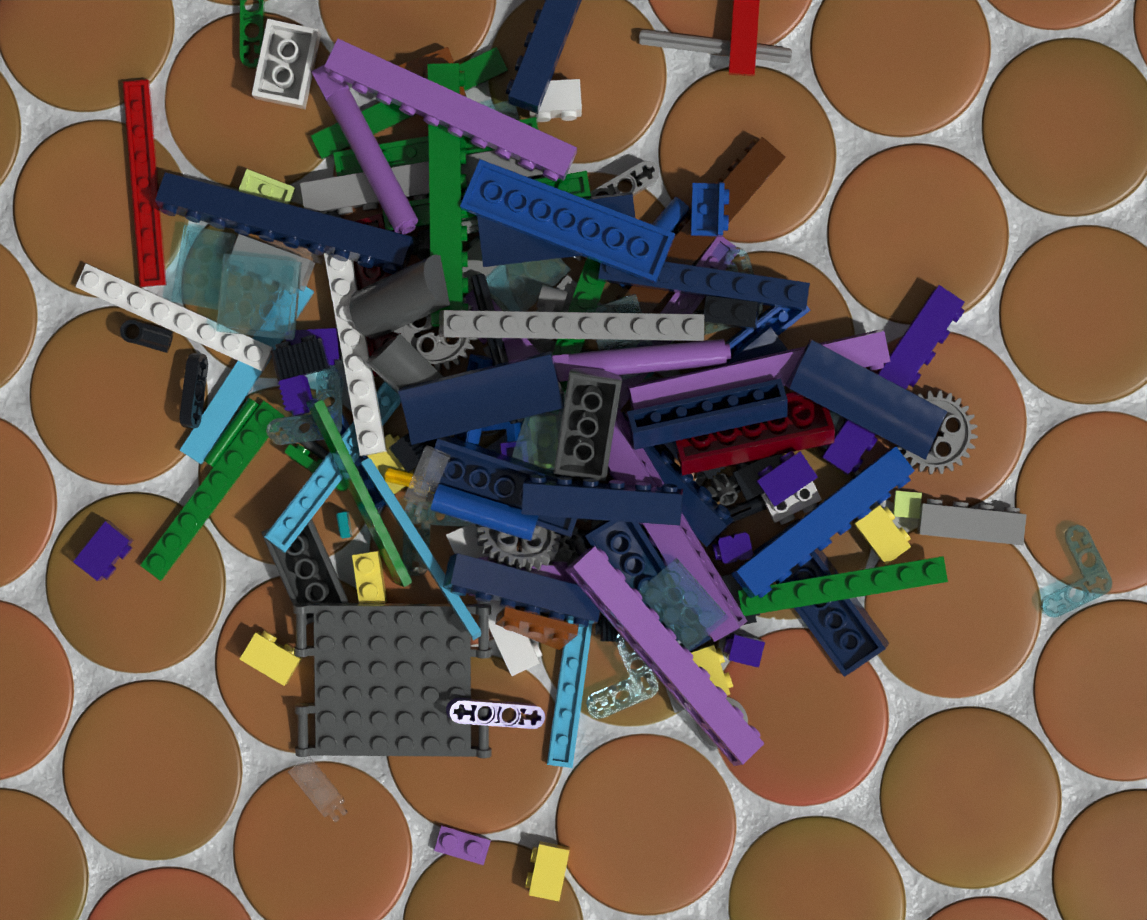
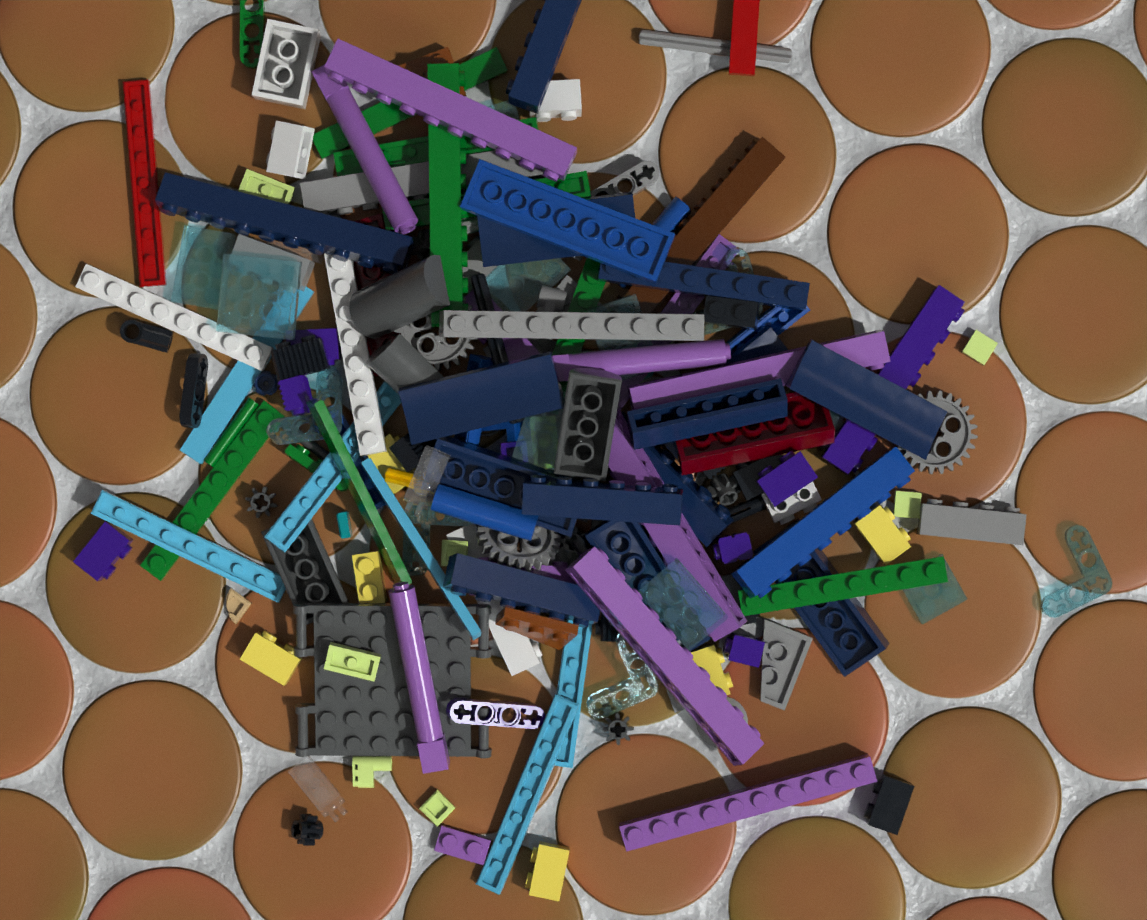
blue bracket [691,182,729,237] -> none
none -> medium azure tile [91,489,286,603]
none -> tan tile [226,588,252,624]
none -> dark grey gear [245,486,278,518]
none -> dark blue plate [253,371,279,396]
none -> white brick [266,121,315,179]
none -> black gear [291,814,324,846]
none -> yellowish green plate [324,642,381,682]
none -> yellowish green piece [352,756,392,788]
none -> medium lavender brick [388,582,450,774]
none -> yellowish green tile [419,789,456,827]
none -> yellowish green tile [441,540,469,566]
none -> medium azure tile [476,694,580,895]
none -> dark grey gear [602,712,634,745]
none -> medium lavender brick [619,754,877,852]
none -> light grey wing [760,619,813,711]
none -> black brick [864,774,915,835]
none -> clear light blue plate [902,554,967,625]
none -> yellowish green tile [962,330,998,365]

